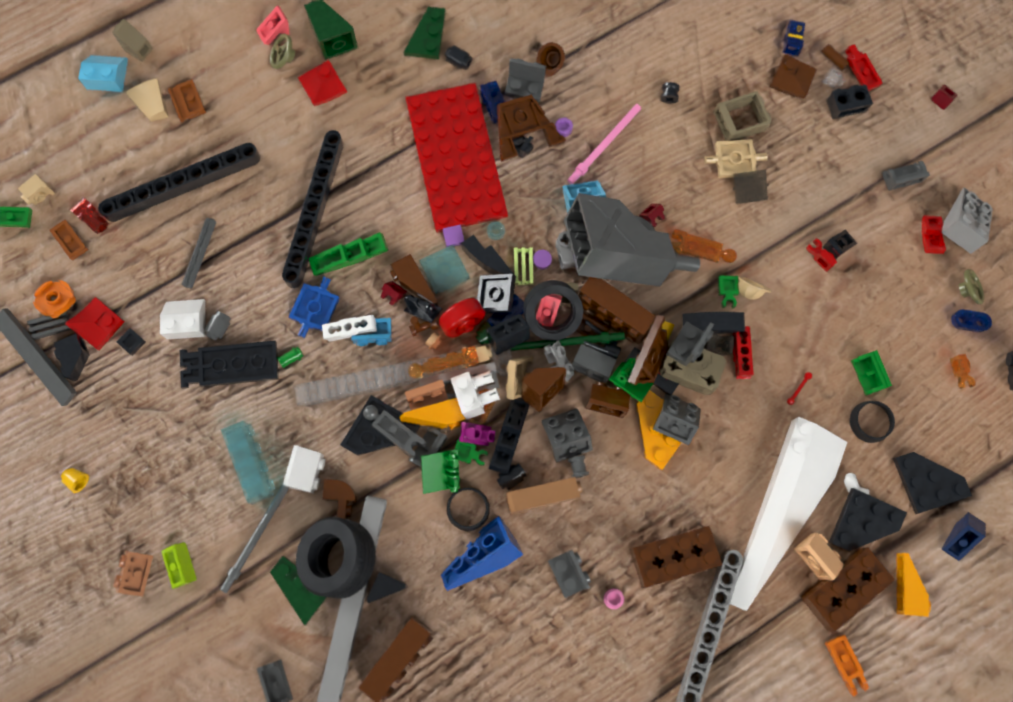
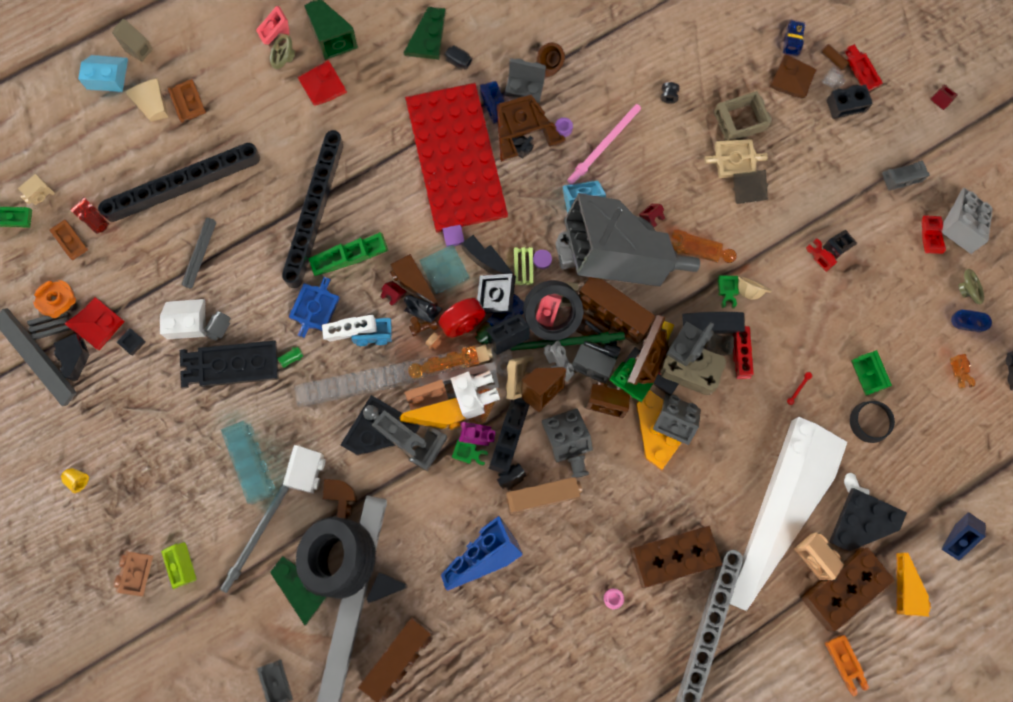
green hinge [421,449,460,494] -> none
black tyre [447,487,490,531] -> none
clear light blue plate [487,222,505,240] -> none
dark grey bracket [548,550,591,598] -> none
black plate [893,452,972,514] -> none

